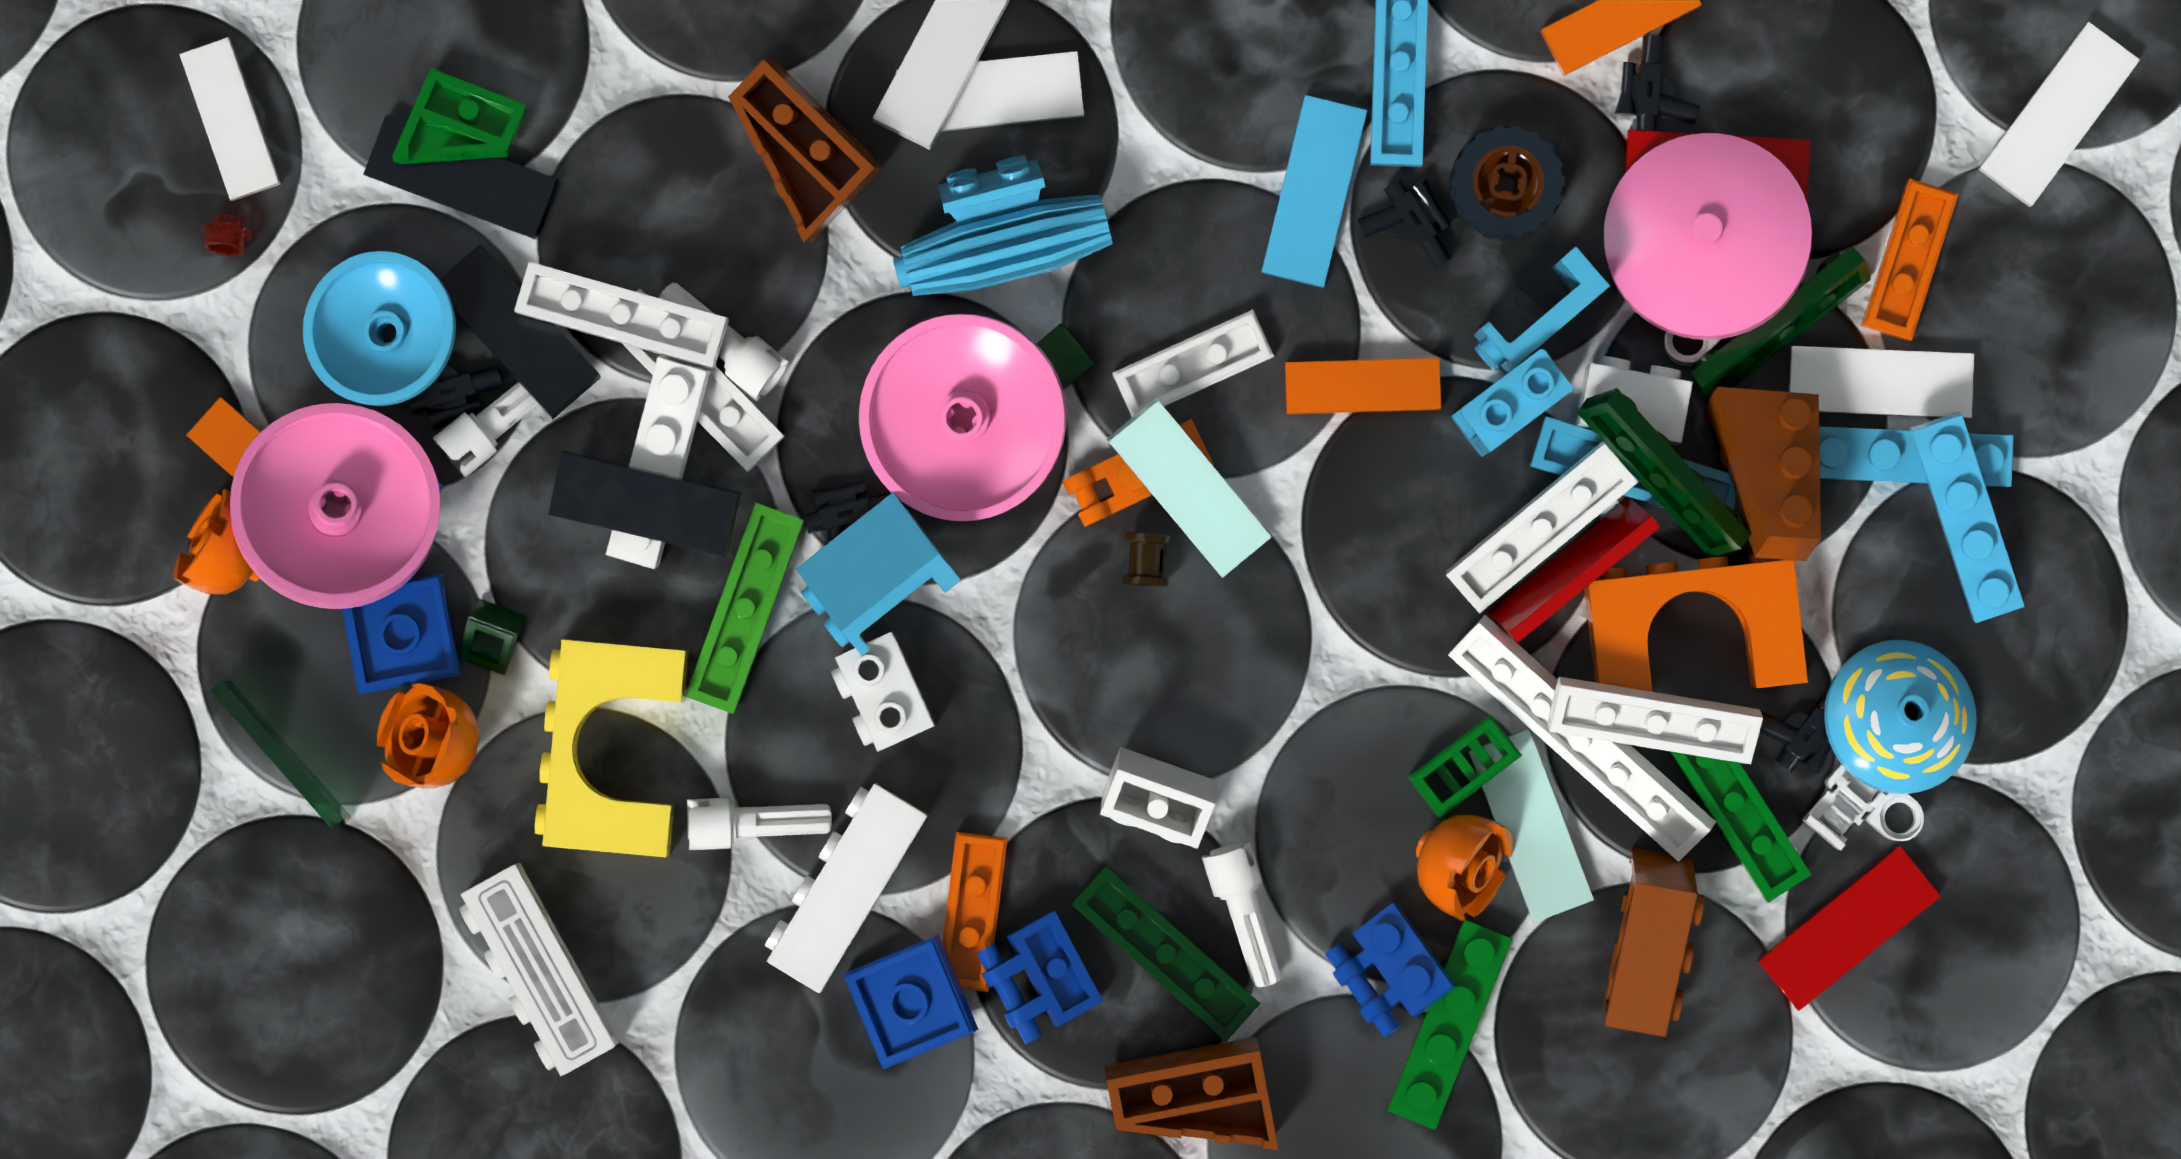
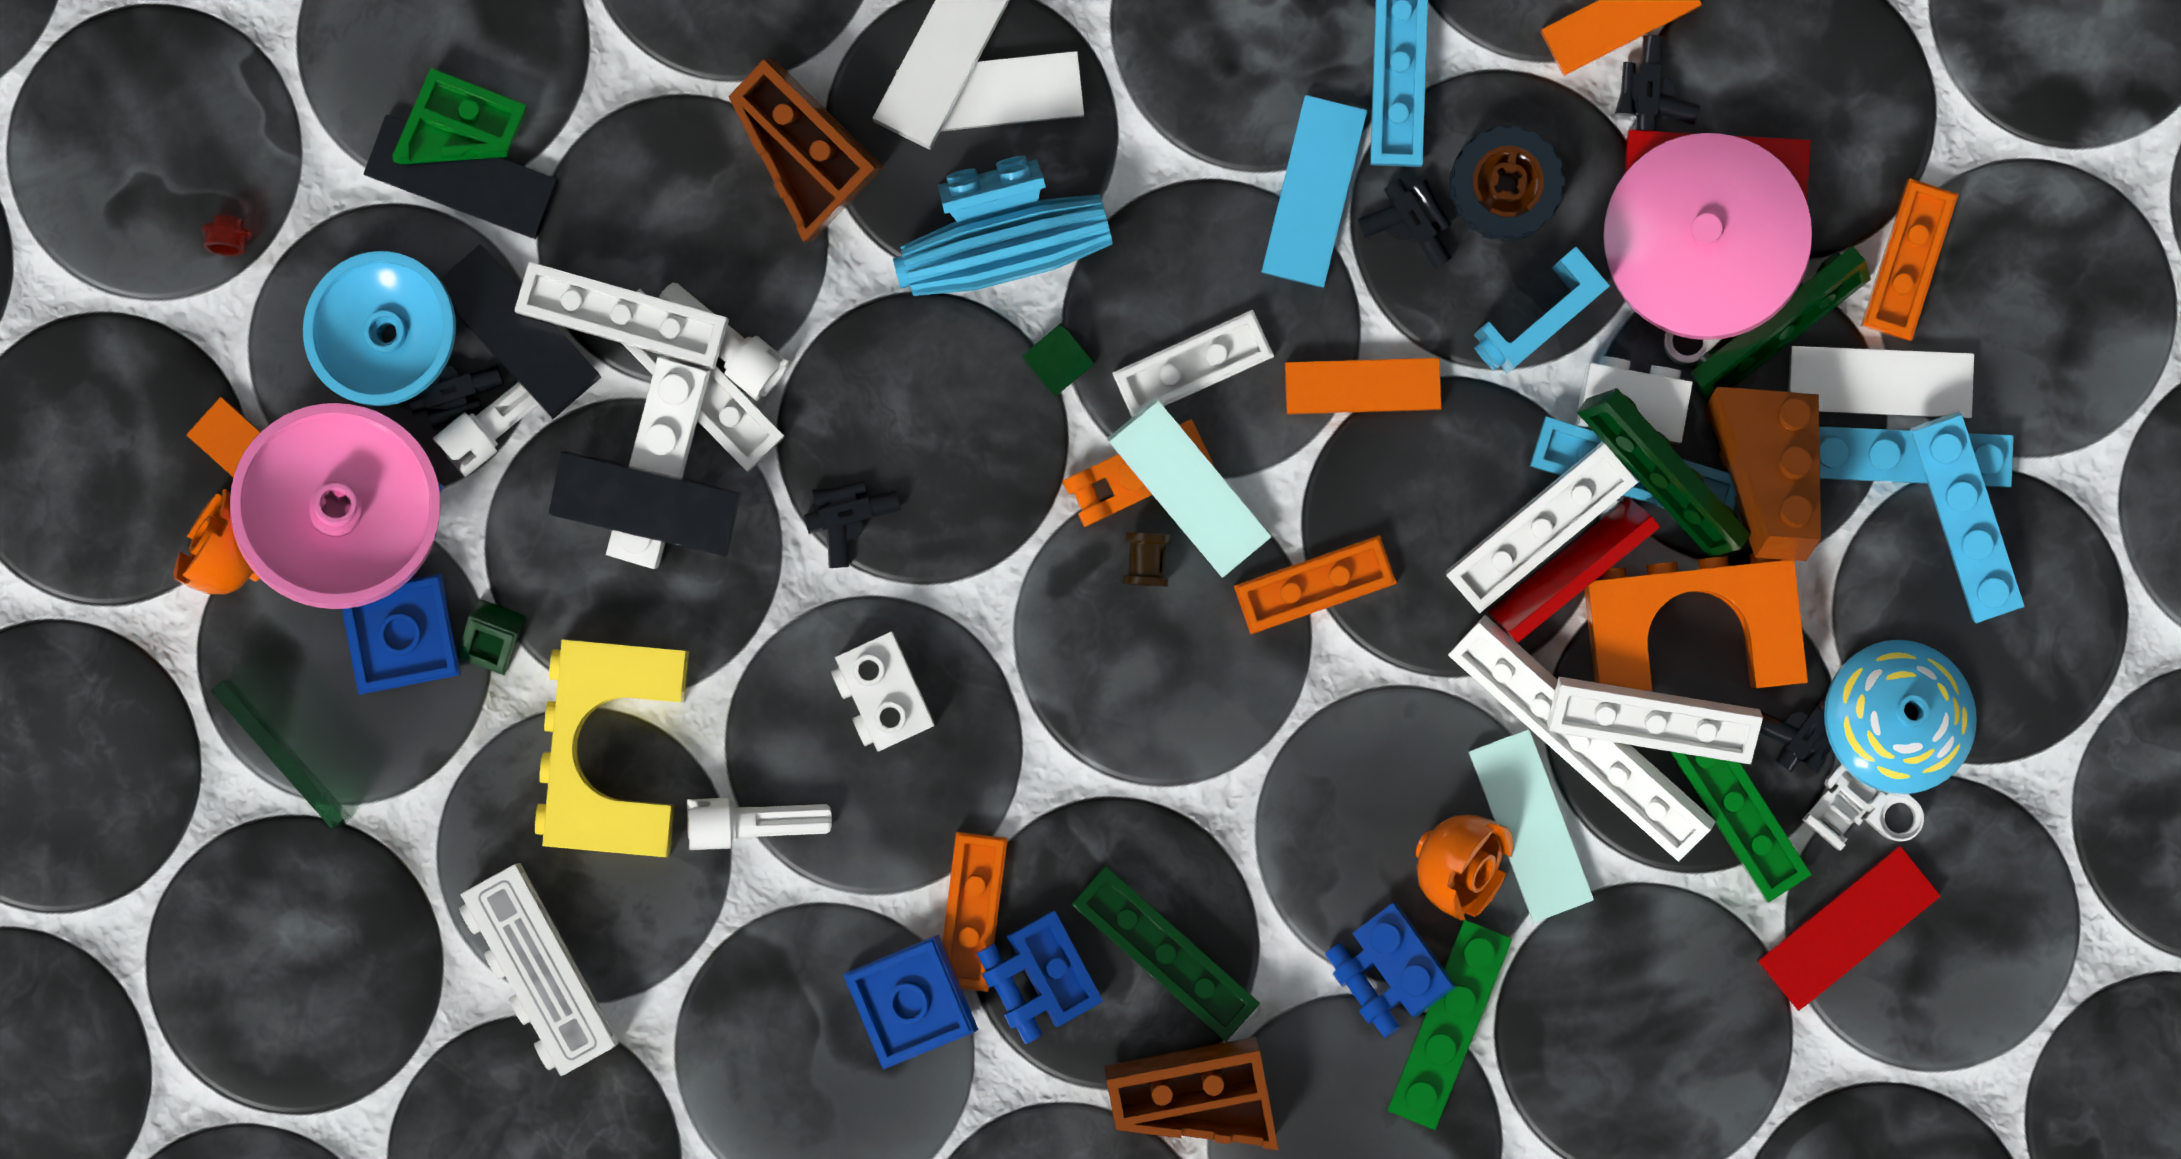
white tile [179,37,281,201] -> none
orange cylinder [377,683,479,789] -> none
bright green plate [685,502,805,714] -> none
white brick [765,783,929,993] -> none
medium azure panel [796,492,961,656] -> none
bright pink dish [859,314,1067,521] -> none
white brick [1100,747,1217,849] -> none
white piece [1201,841,1281,988] -> none
green slope [1408,715,1522,819] -> none
medium azure panel [1450,349,1574,457] -> none
dark orange wedge [1603,847,1705,1037] -> none
white piece [1978,22,2140,207] -> none
none -> orange tile [1234,535,1397,635]

